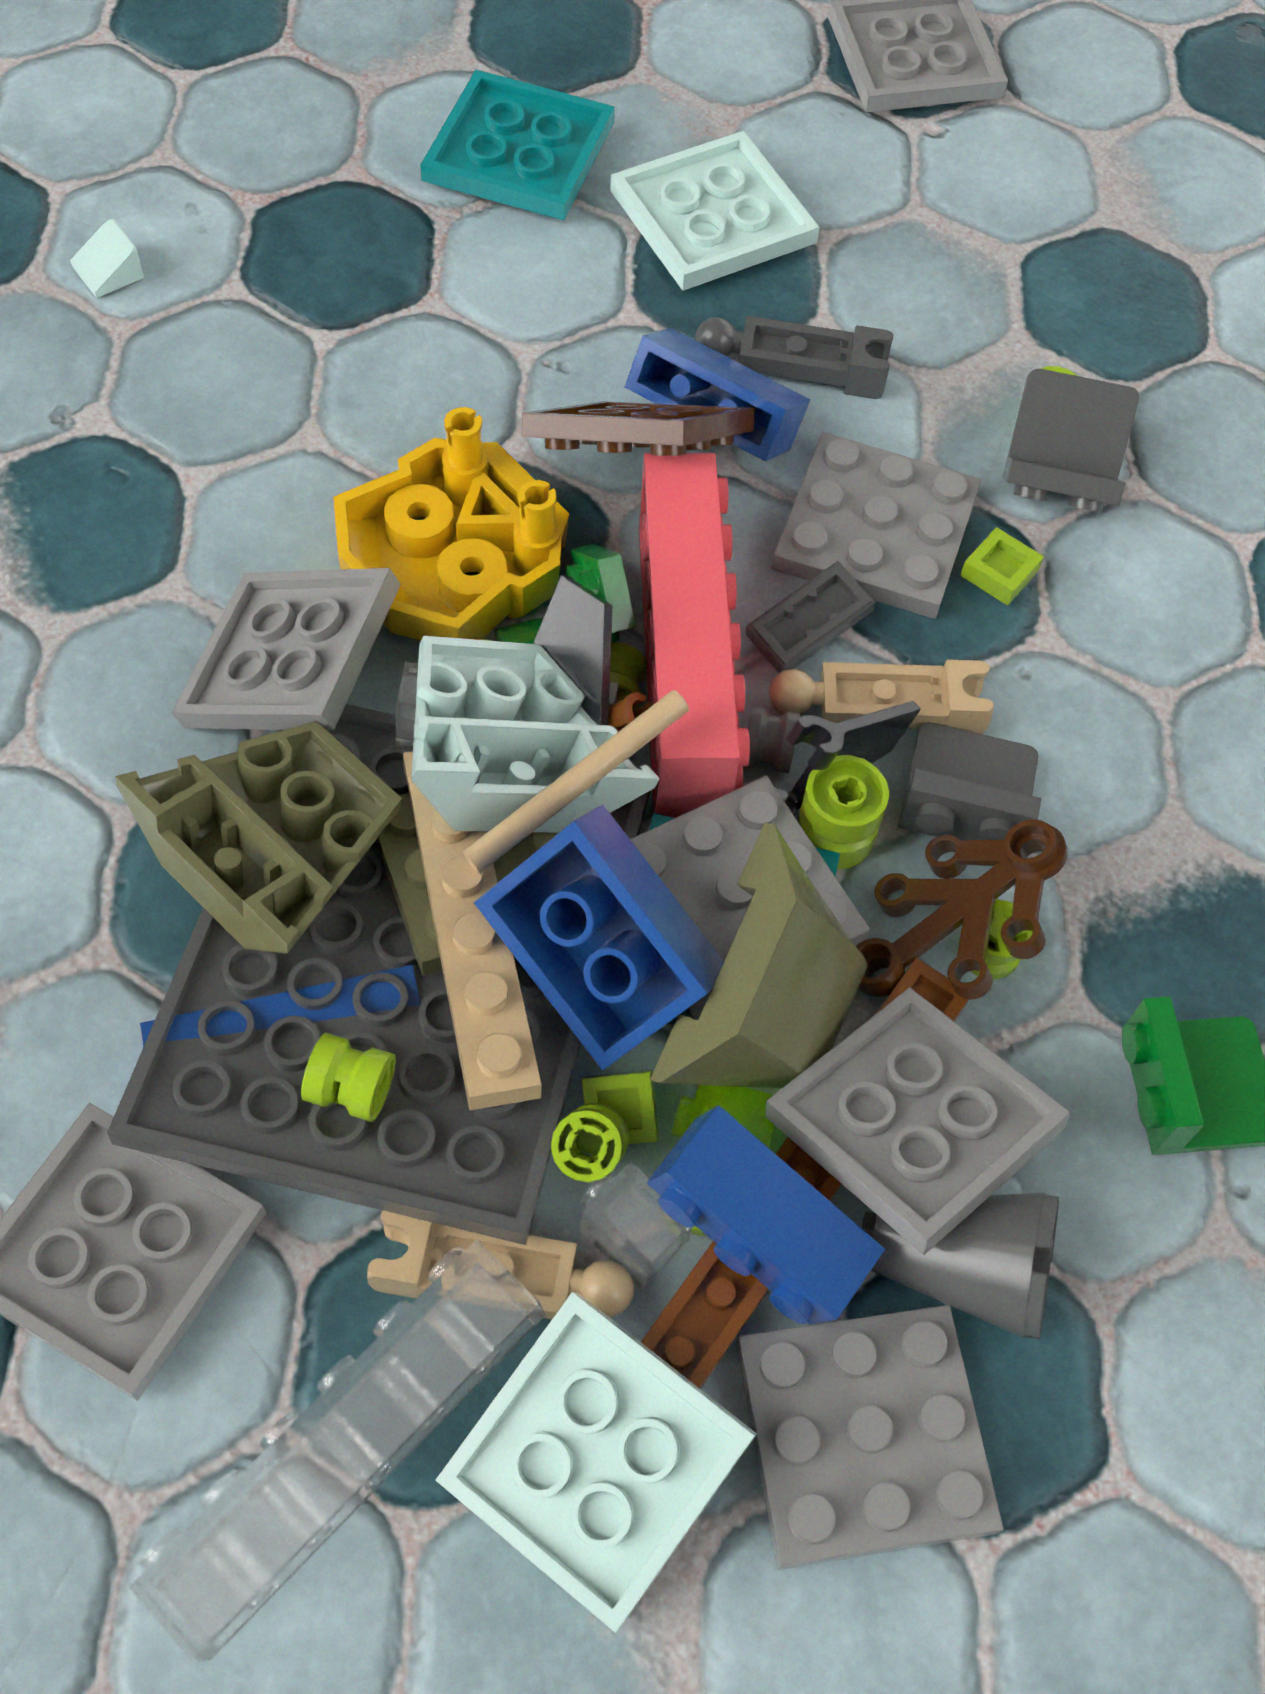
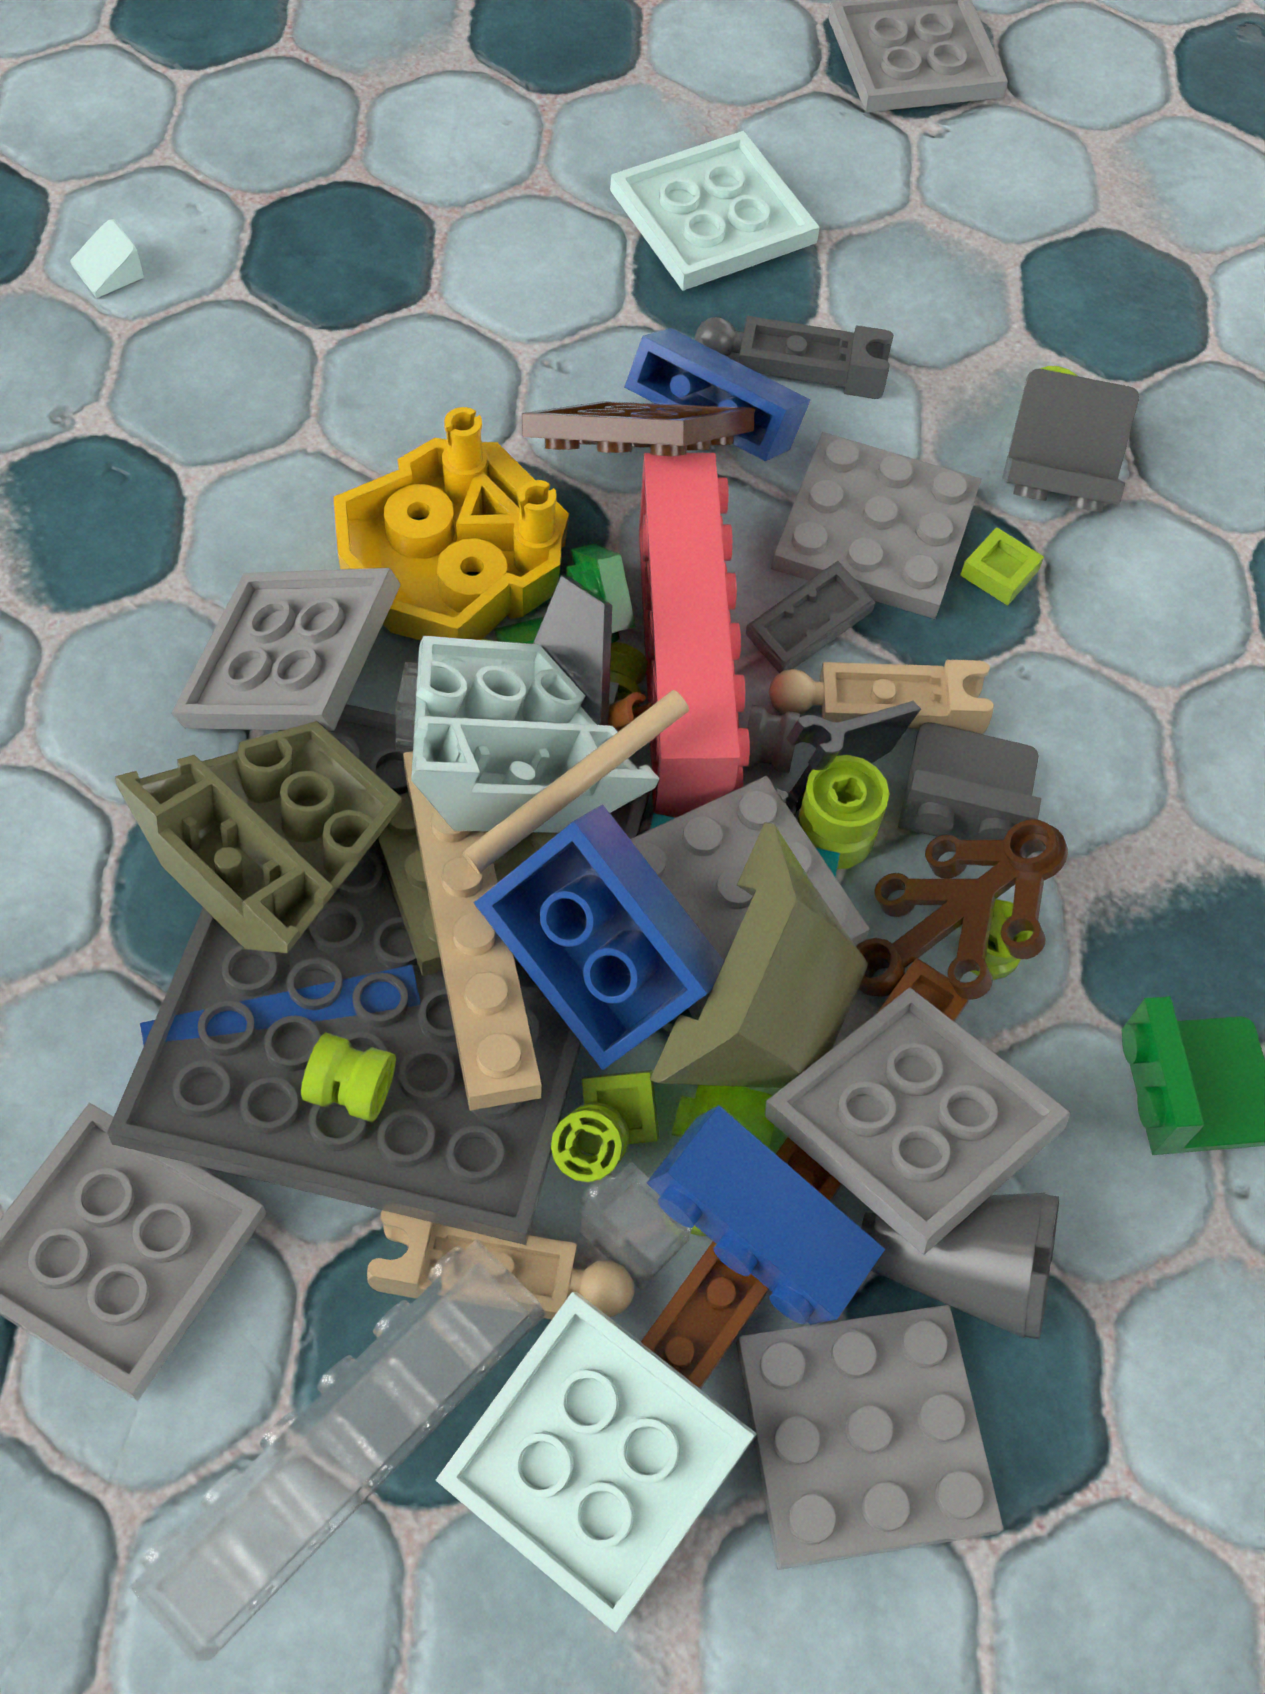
teal plate [420,69,615,220] -> none

